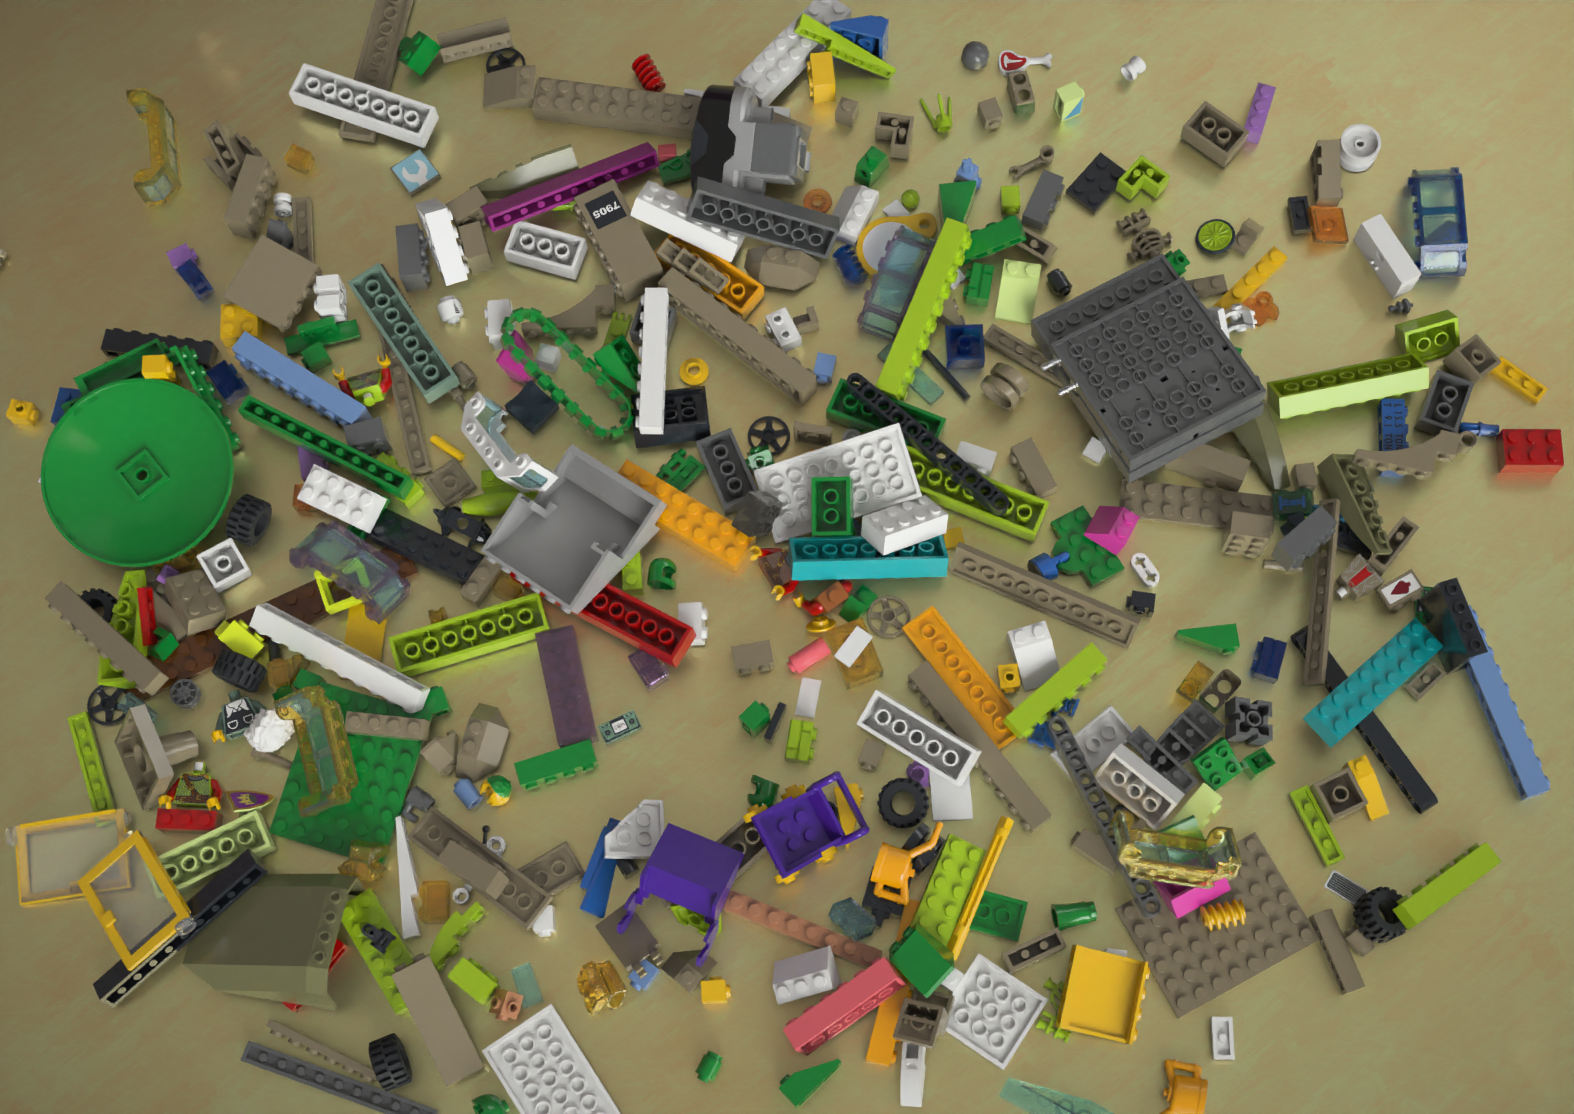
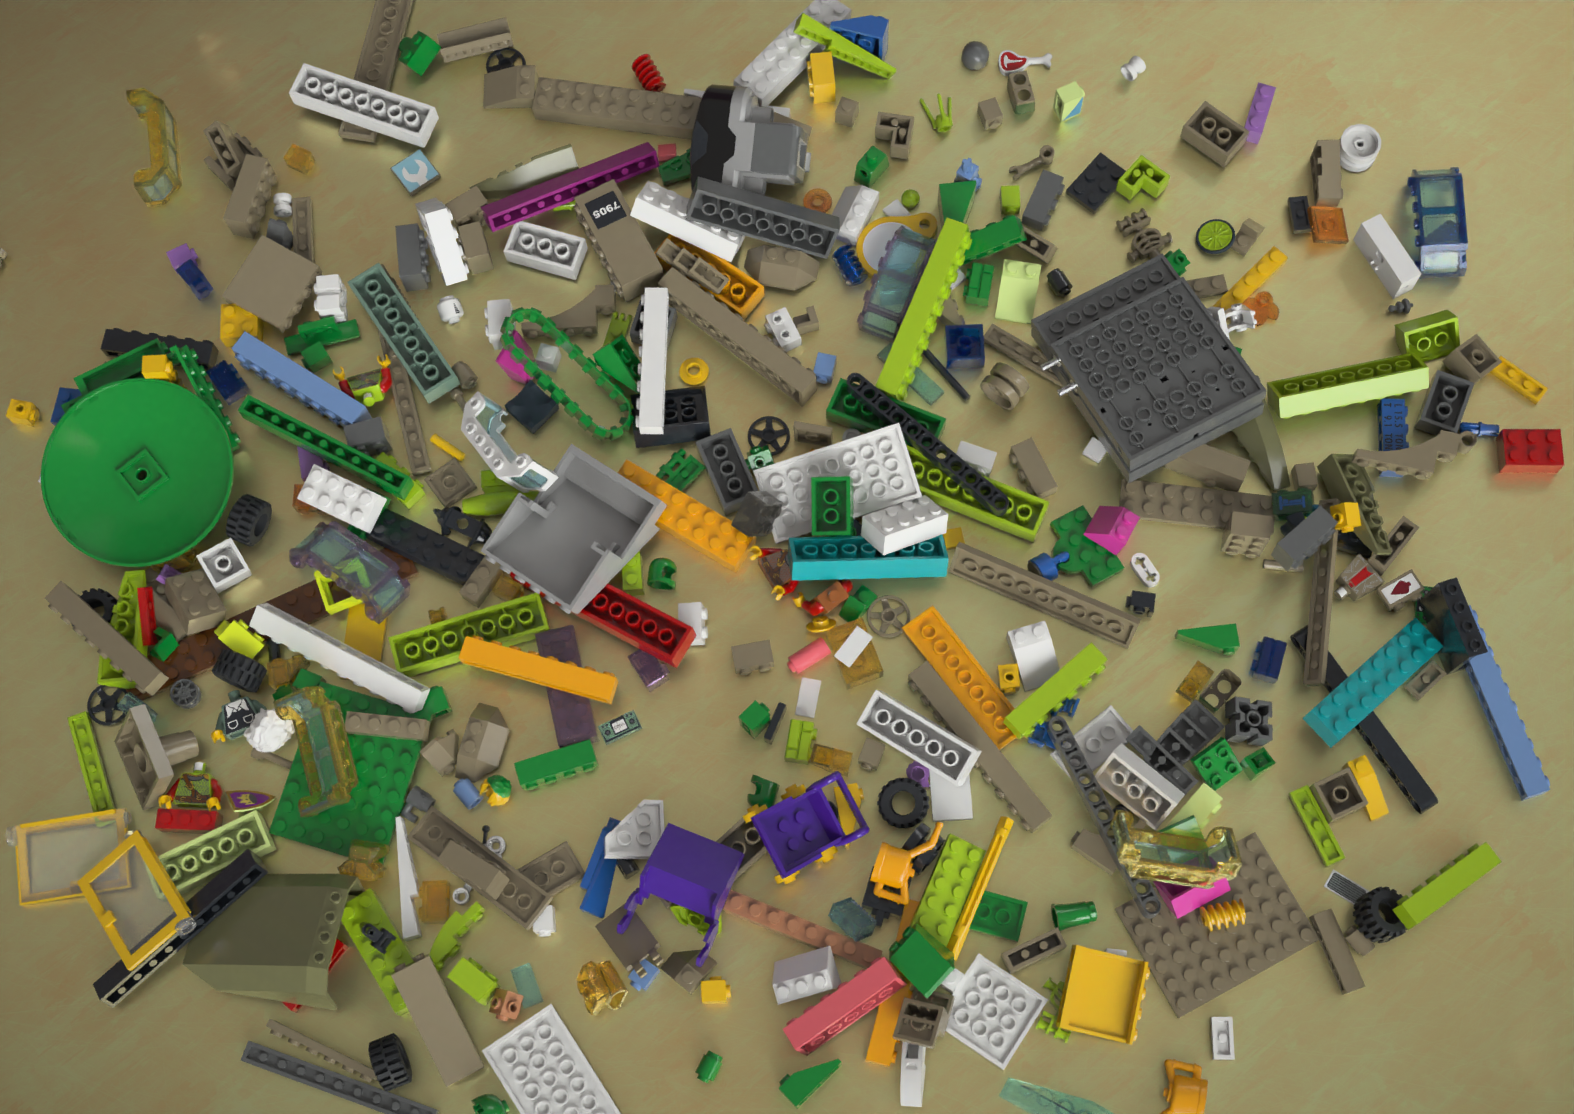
none -> light orange brick [459,635,618,704]
none -> clear yellow slope [809,743,853,777]
none -> yellow brick [1330,502,1361,533]

